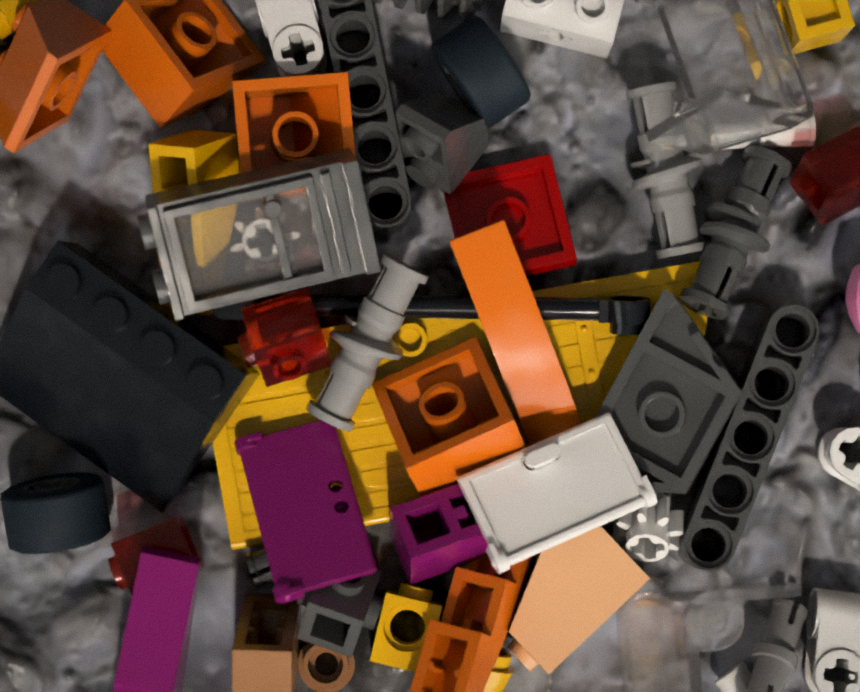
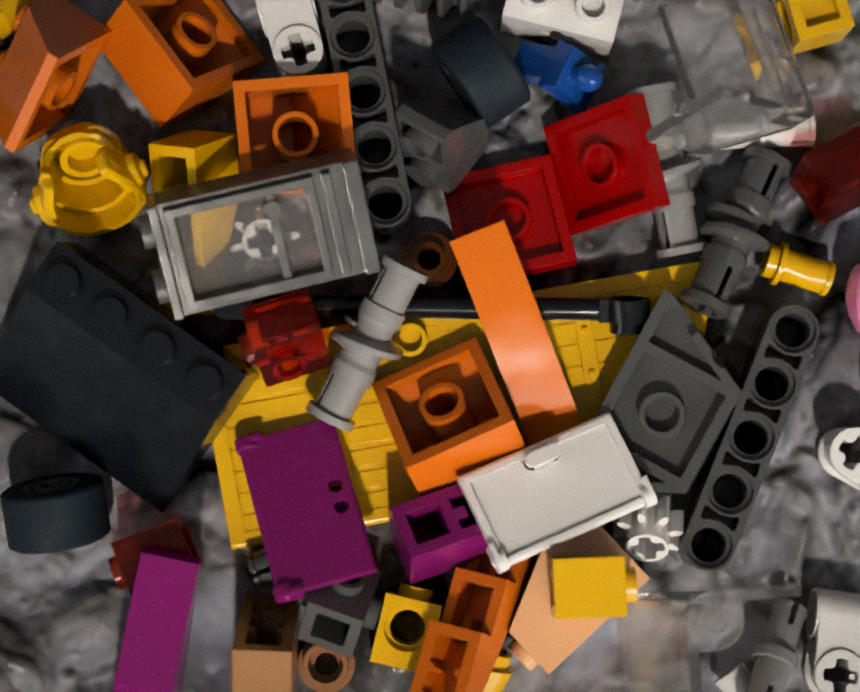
none -> yellow helmet [29,122,150,237]
none -> reddish brown plate [401,232,457,289]
none -> blue piece [514,39,605,112]
none -> red plate [543,93,670,235]
none -> yellow brick [549,554,637,619]
none -> yellow pin [759,241,836,297]

